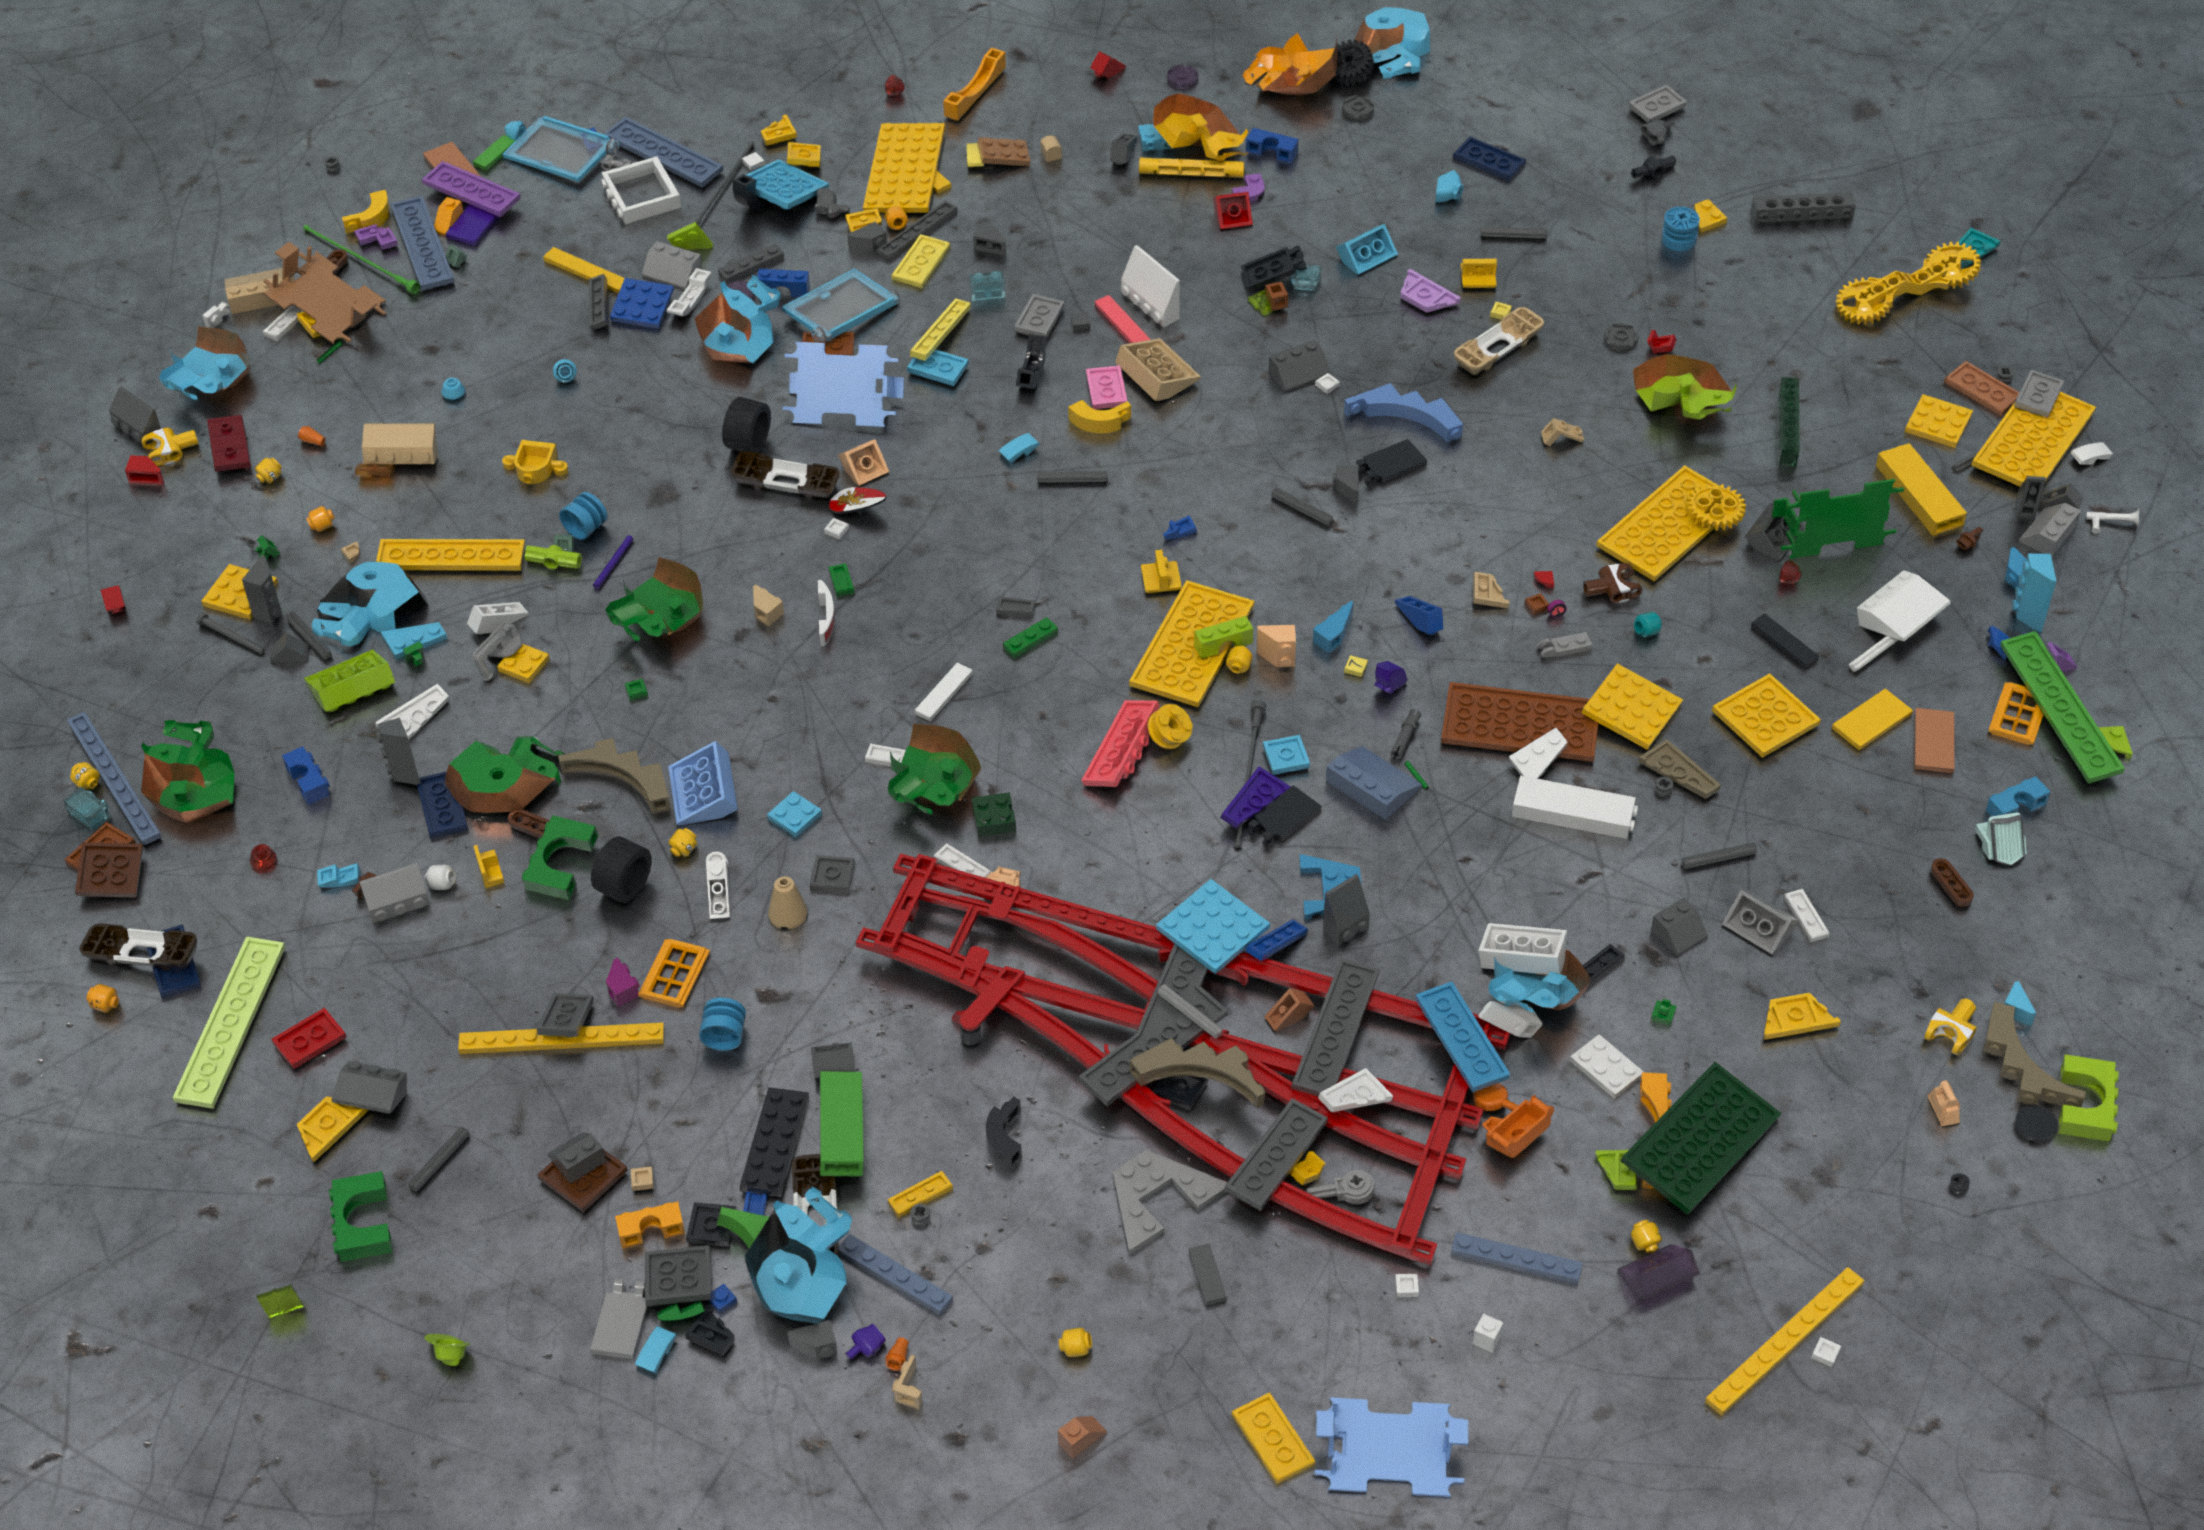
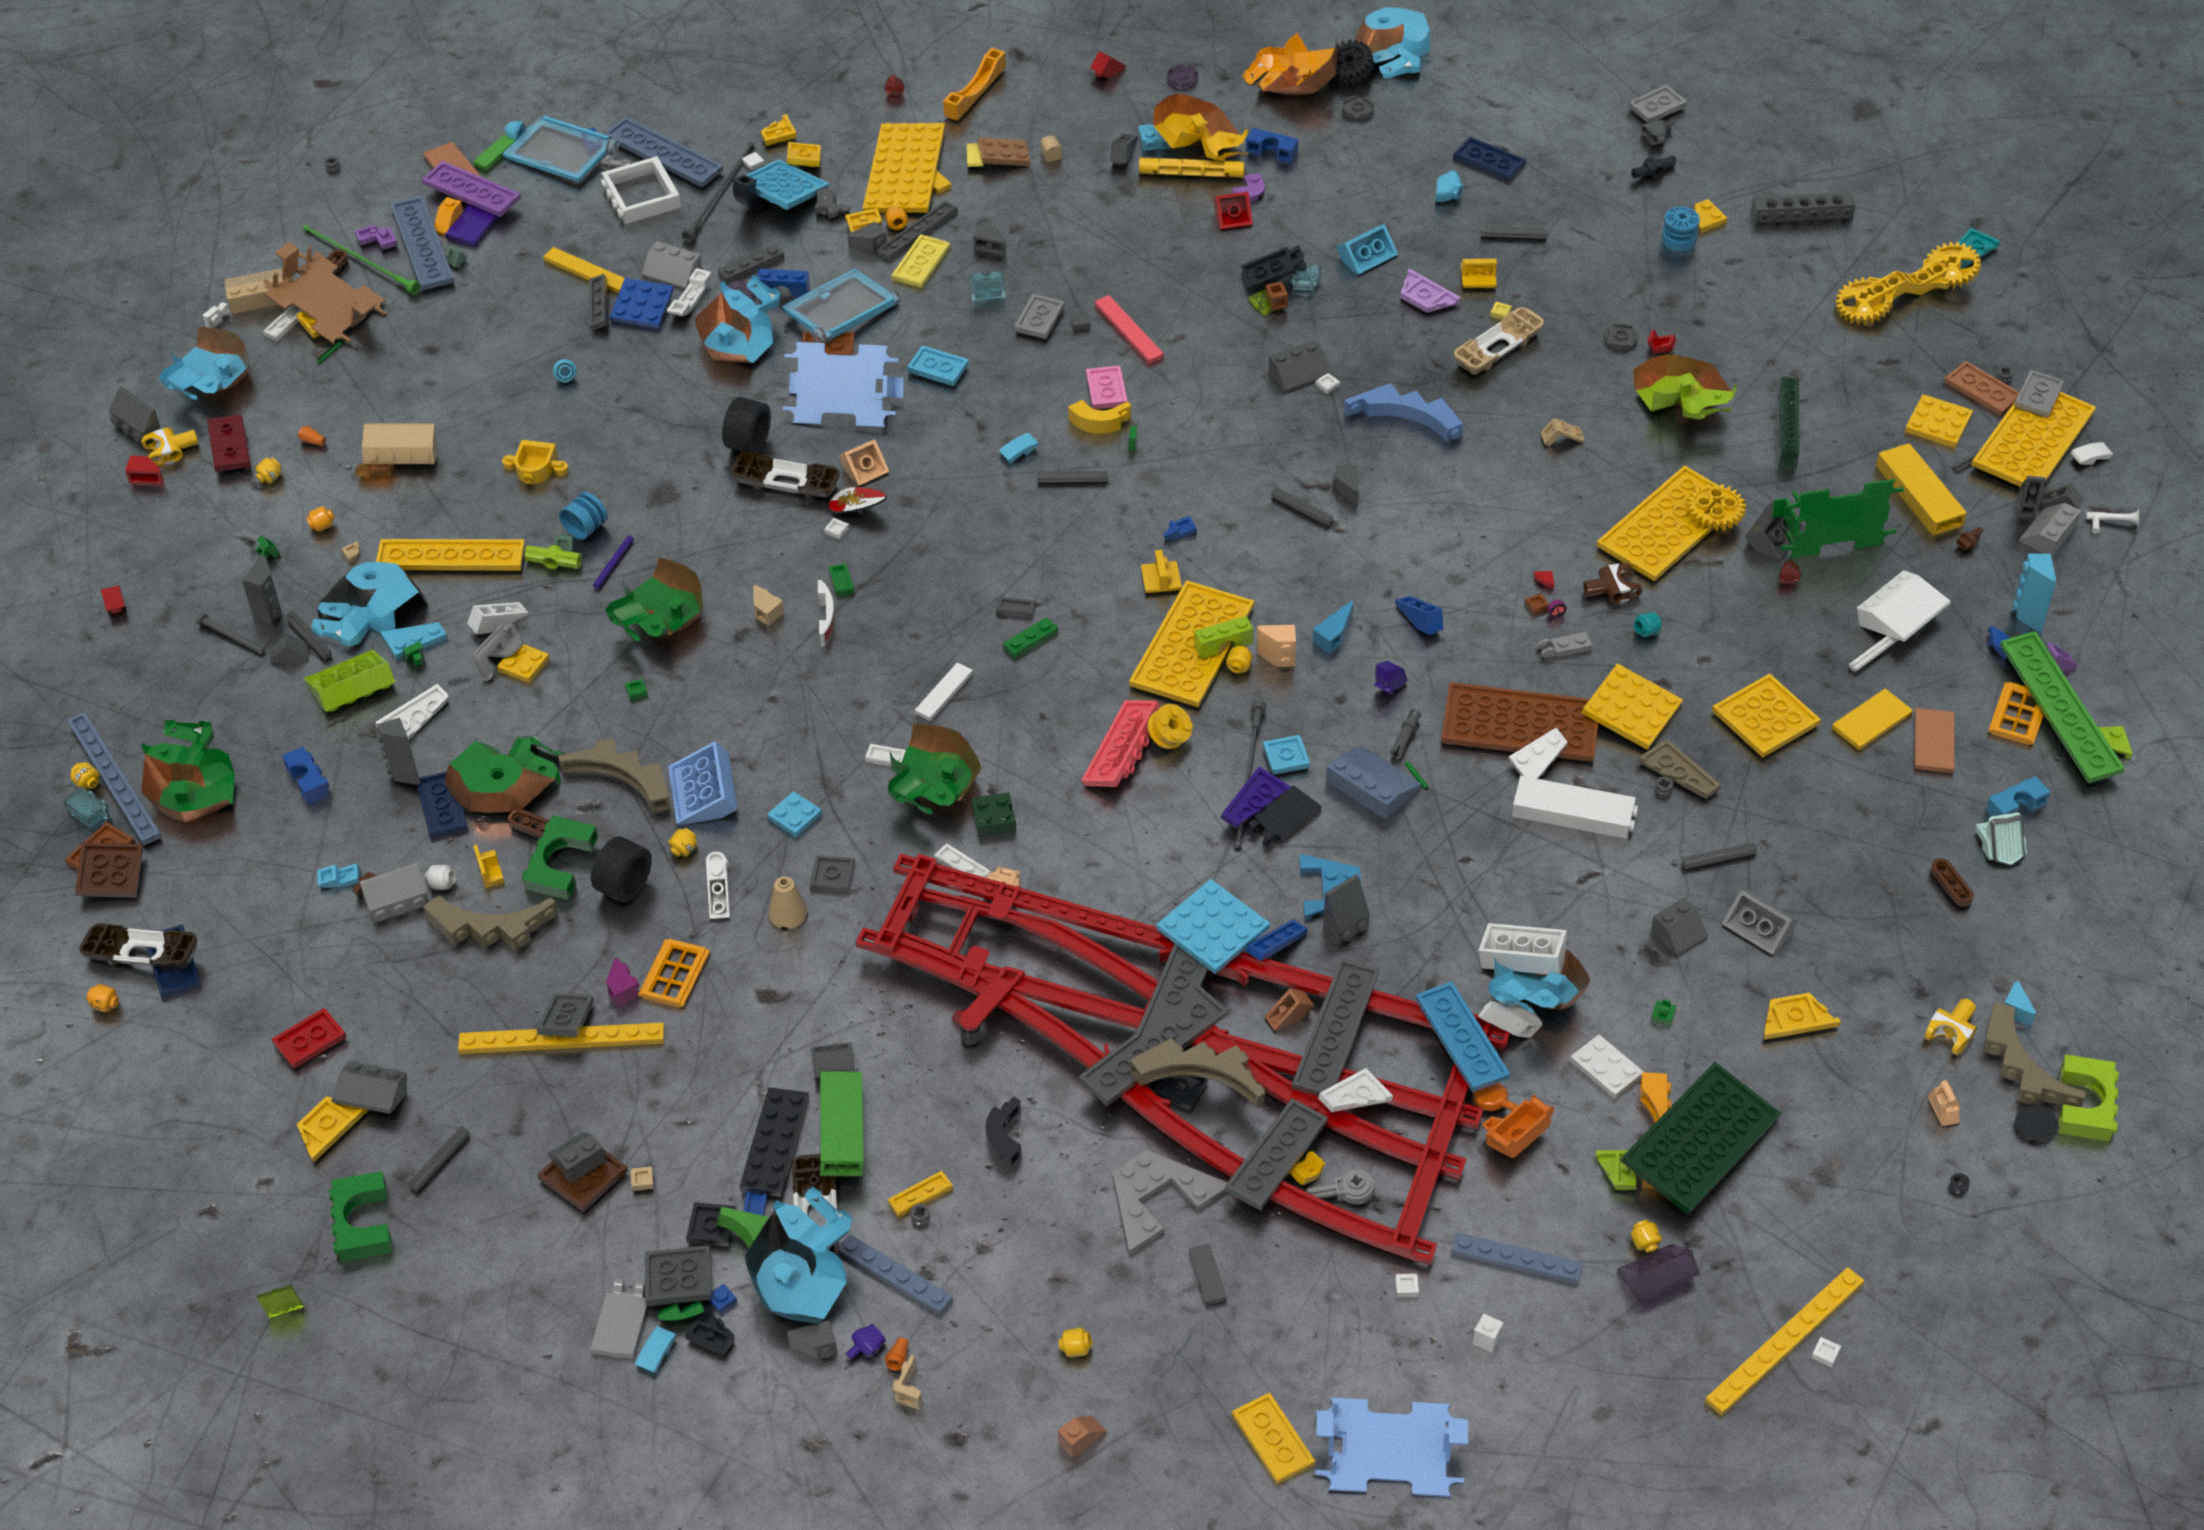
yellowish green plate [173,937,285,1109] -> none
yellow plate [201,564,278,620] -> none
clear red cone [249,844,277,869] -> none
yellow arch [342,190,390,234] -> none
lime piece [424,1334,470,1366] -> none
medium azure cone [441,378,465,400] -> none
light orange arch [615,1202,685,1248] -> none
lime wing [667,222,713,250] -> none
dark azure wheel [699,997,746,1051] -> none
light yellow plate [910,298,971,361] -> none
black arch [1016,334,1047,389] -> none
tan slope [1115,338,1201,401] -> none
white slope [1121,245,1180,328] -> none
light grey axle [1158,984,1223,1039] -> none
light yellow tile [1344,655,1368,677] -> none
black tile [1356,439,1427,485] -> none
tan wing [1473,572,1510,609] -> none
black tile [1582,944,1625,989] -> none
black tile [1751,613,1819,669] -> none
white tile [1784,889,1829,943] -> none
dark azure slope [2005,547,2026,589] -> none
none -> dark tan arch [423,896,558,951]
none -> green tile [1128,426,1137,451]

